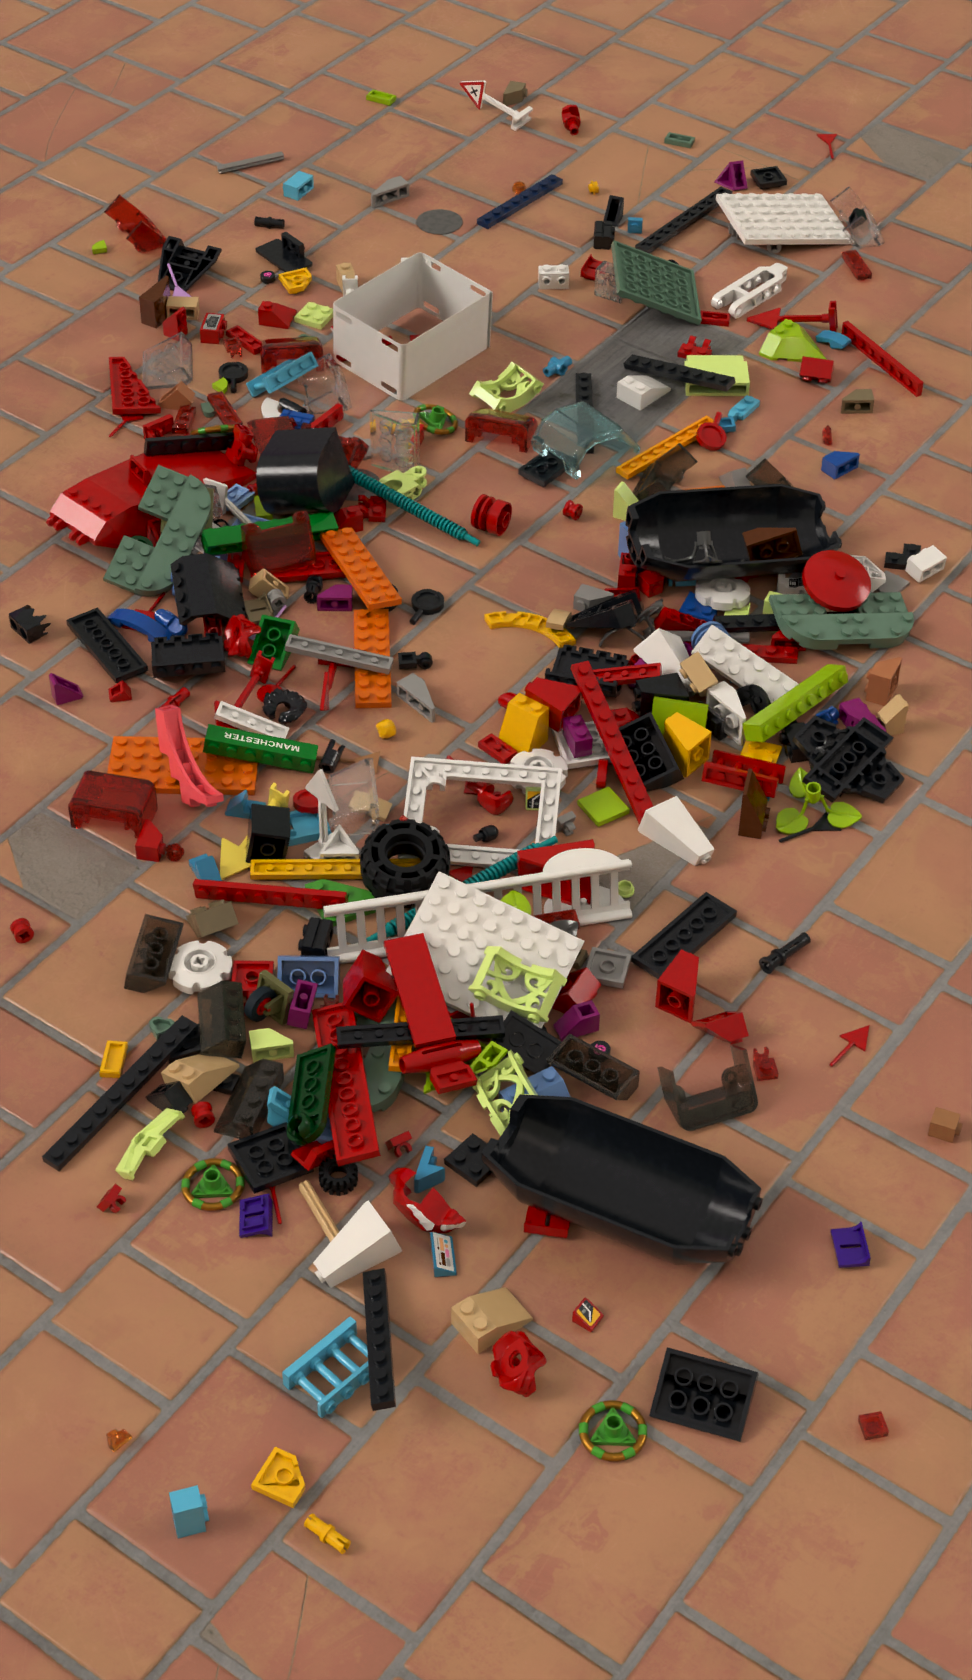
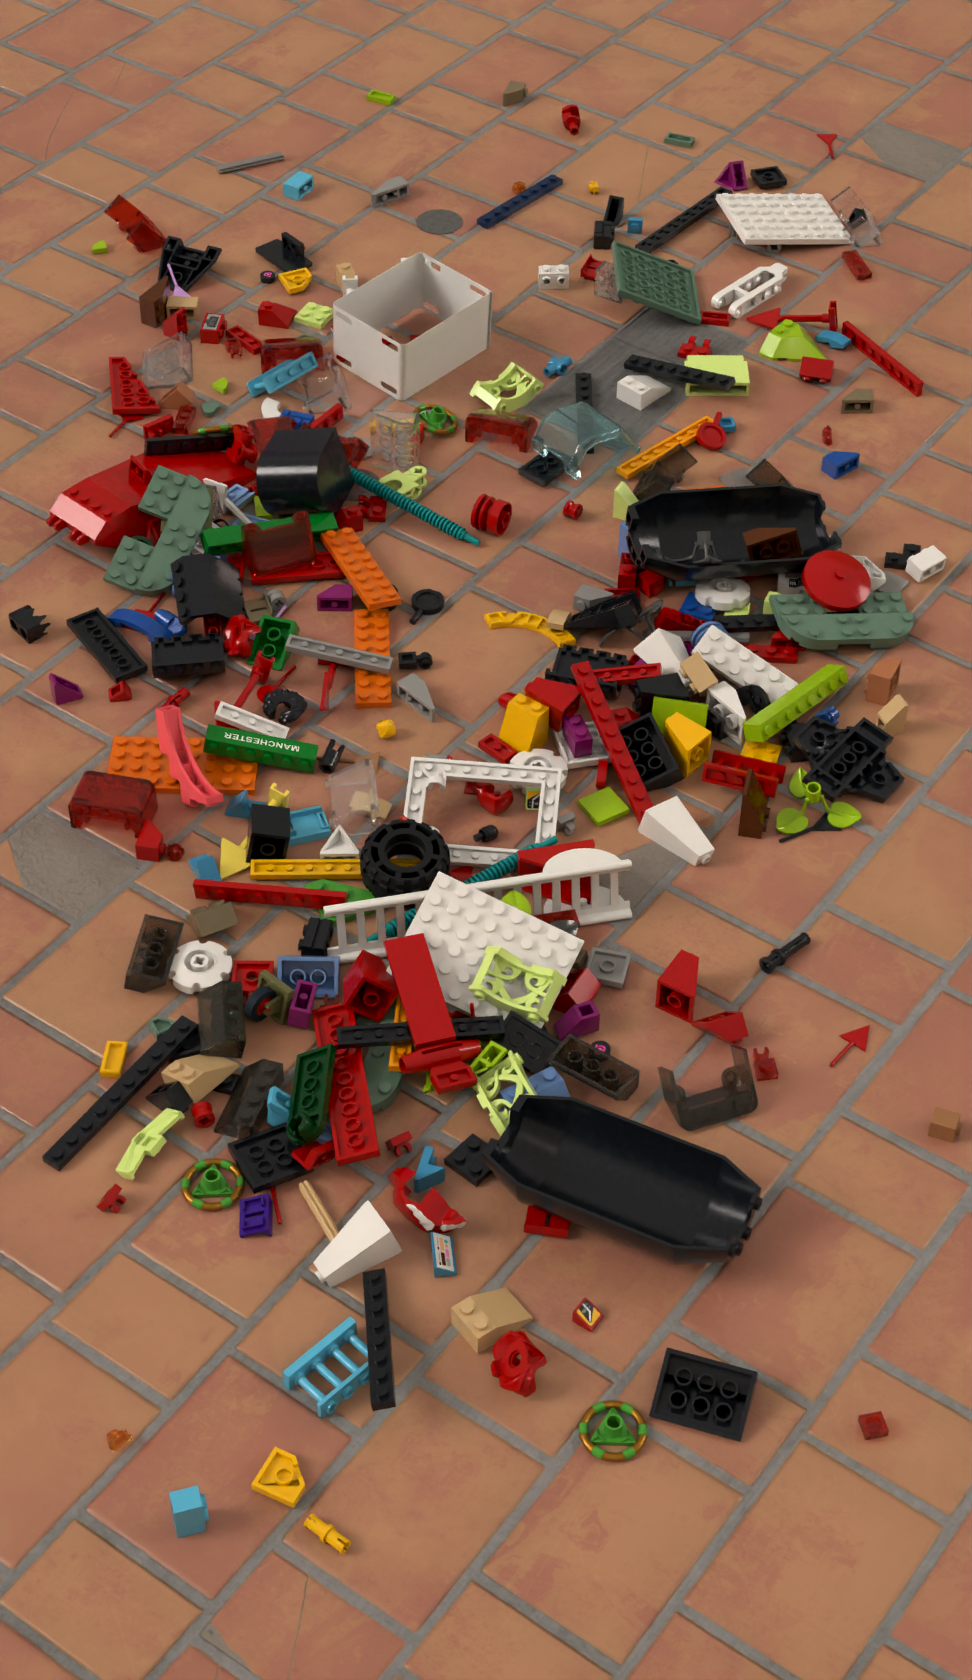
red wheel [10,918,34,943] -> none
clear red plate [207,391,243,425] -> none
black piece [218,362,248,393] -> none
tan slope [249,568,289,600] -> none
yellowish green slope [249,1028,294,1063] -> none
black pin [254,216,285,229] -> none
black hinge [279,398,307,413] -> none
red piece [293,789,328,814] -> none
black connector [304,575,323,604] -> none
white piece [304,769,339,859] -> none
black tyre [319,1154,358,1196] -> none
white piece [460,80,533,131] -> none
yellowish green plate [618,880,635,898] -> none
black plate [631,892,737,979] -> none
medium azure hinge [728,395,760,422] -> none
dark purple piece [830,1222,871,1268] -> none
magenta slope [839,697,887,733] -> none

